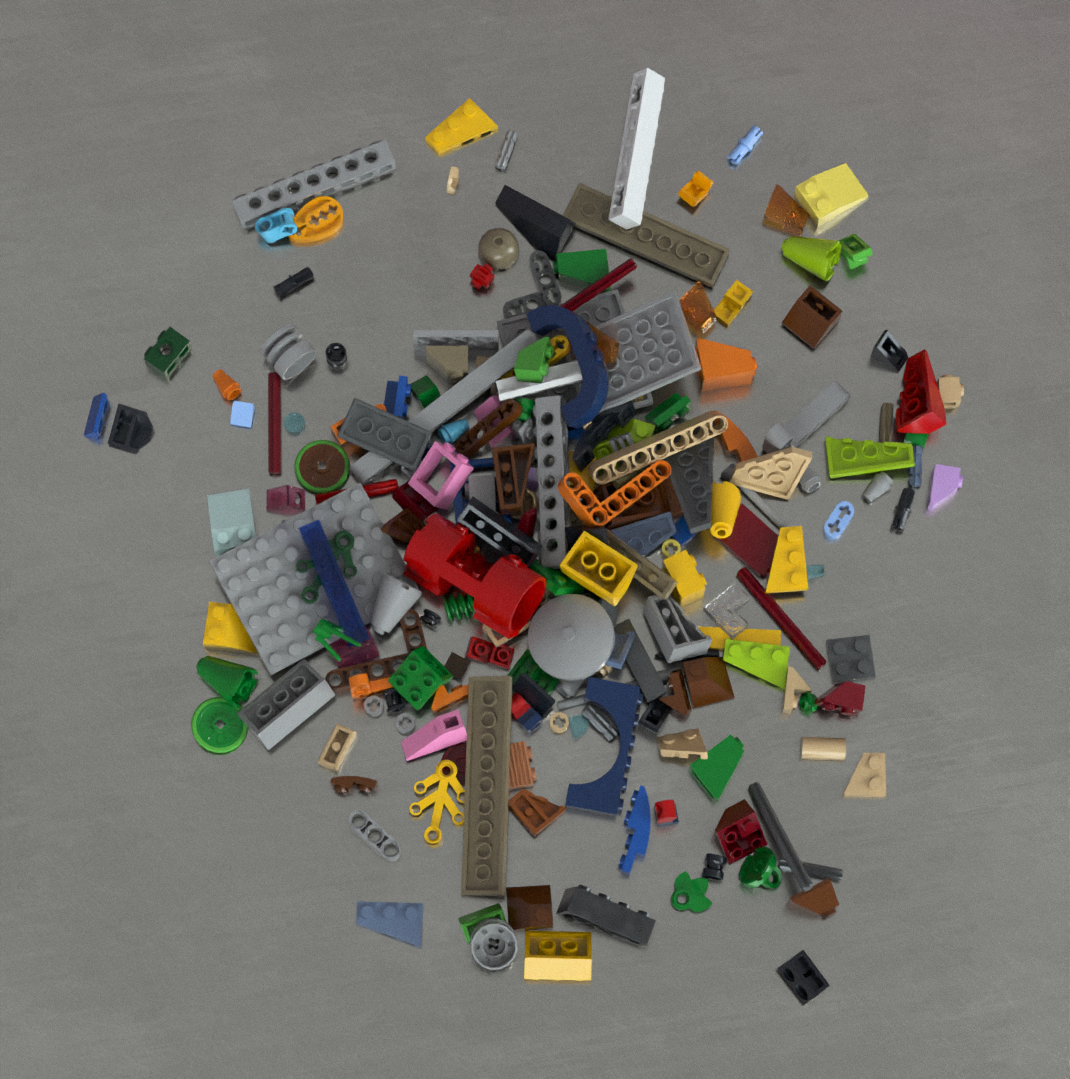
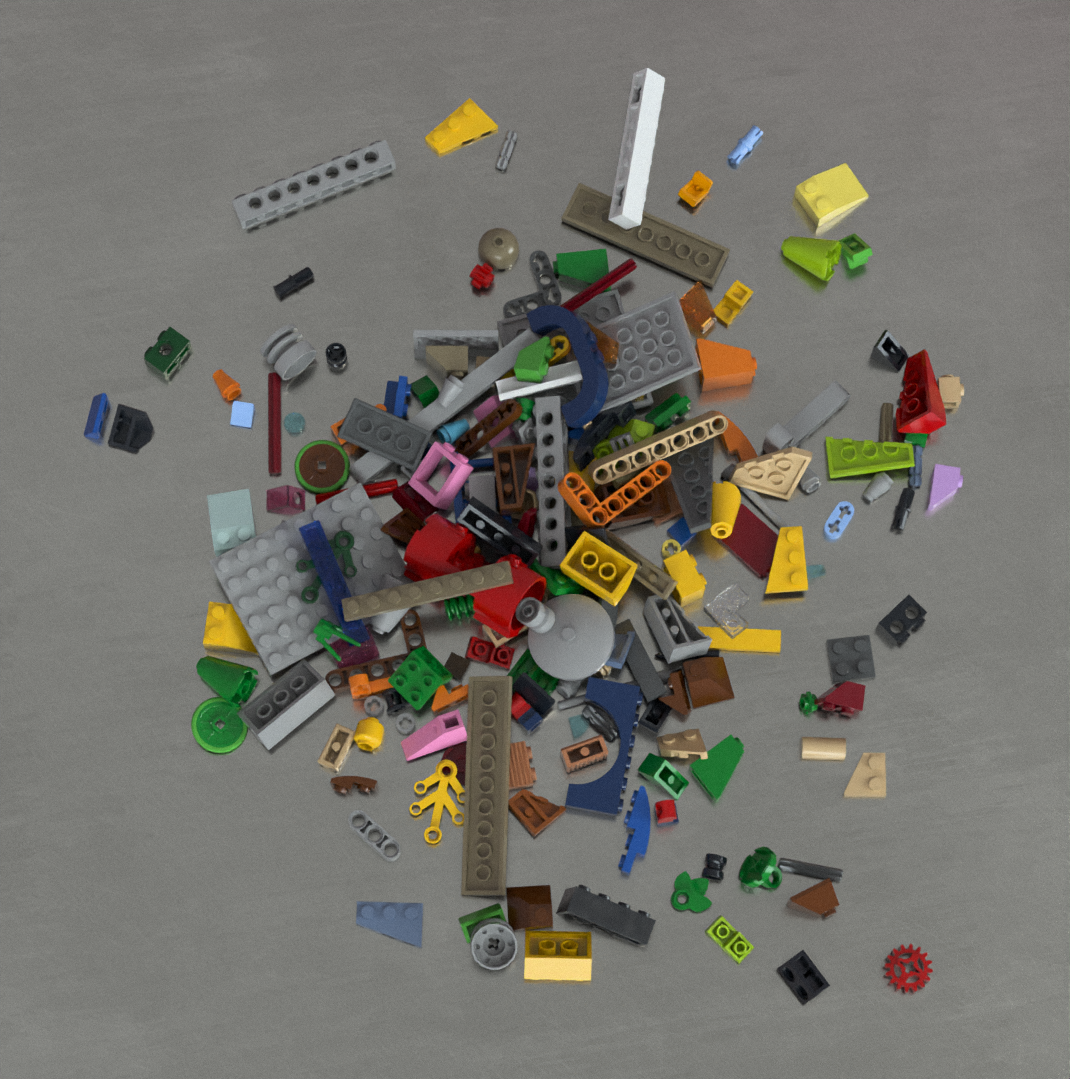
medium azure piece [255,208,297,243] -> none
light orange piece [289,196,344,243] -> none
black bush [420,609,441,628] -> none
tan tile [447,166,459,194] -> none
black wedge [495,185,576,260] -> none
tan bush [549,712,569,733] -> none
sand blue wing [610,512,677,556] -> none
dark red slope [715,799,767,865] -> none
lime wing [723,639,790,690] -> none
dark red axle [737,567,826,669] -> none
dark grey axle [749,782,813,892] -> none
clear orange slope [763,184,809,235] -> none
reddish brown slope [781,285,843,349] -> none
tan slope [782,666,812,714] -> none
none -> dark tan plate [341,561,513,622]
none -> yellow head [354,717,384,751]
none -> light grey cone [436,375,465,407]
none -> light grey wheel [516,597,555,634]
none -> nougat brick [560,734,608,773]
none -> green slope [637,753,689,800]
none -> lime slope [705,915,754,963]
none -> black brick [876,595,927,646]
none -> red gear [884,944,933,993]

